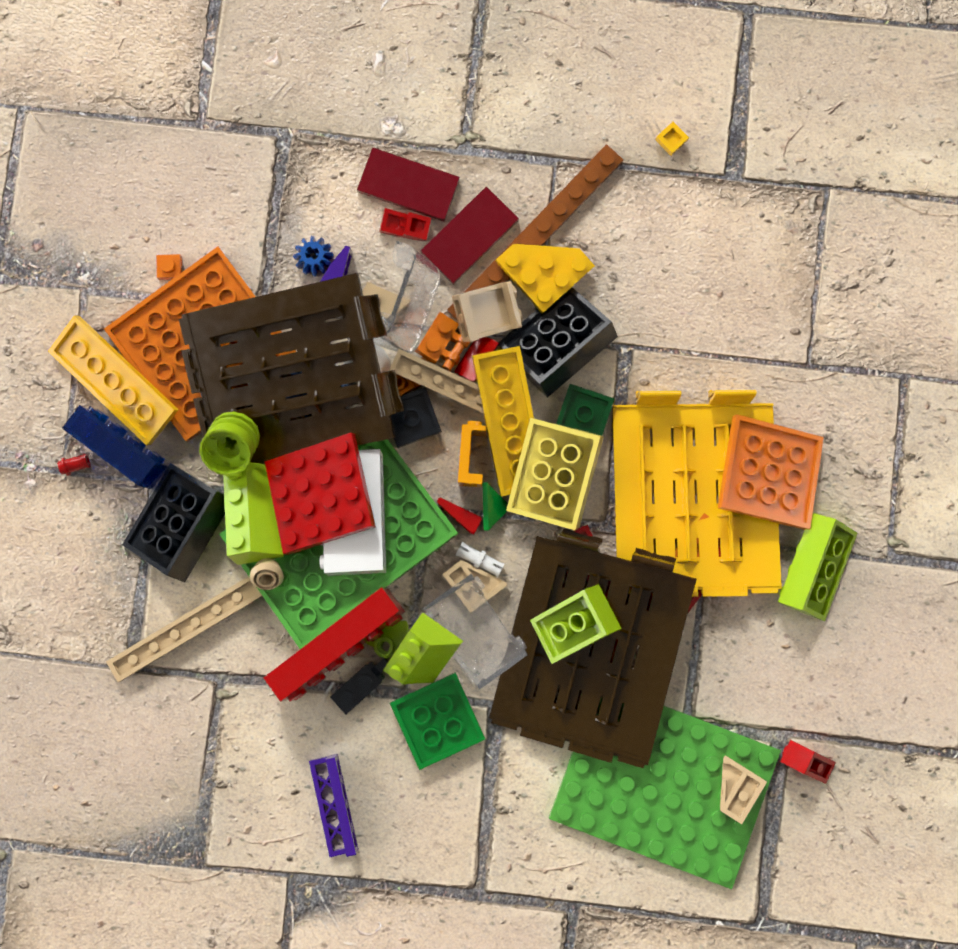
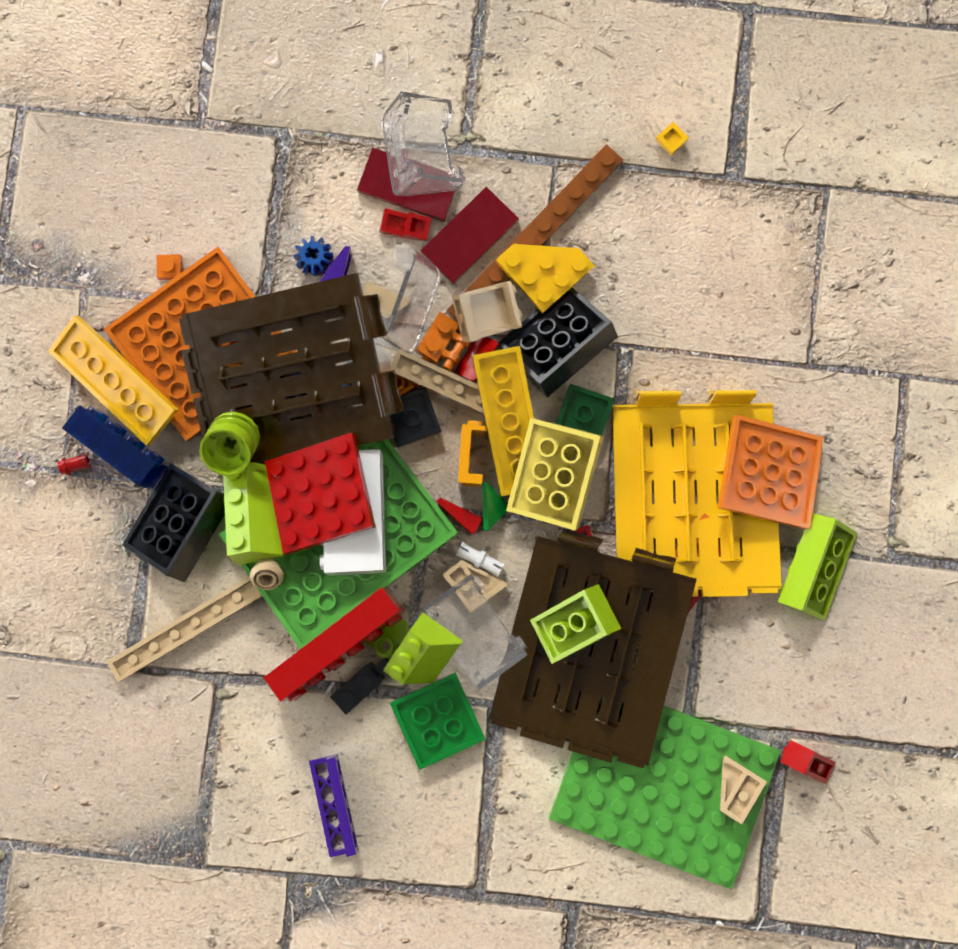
none -> clear windscreen [382,91,465,196]

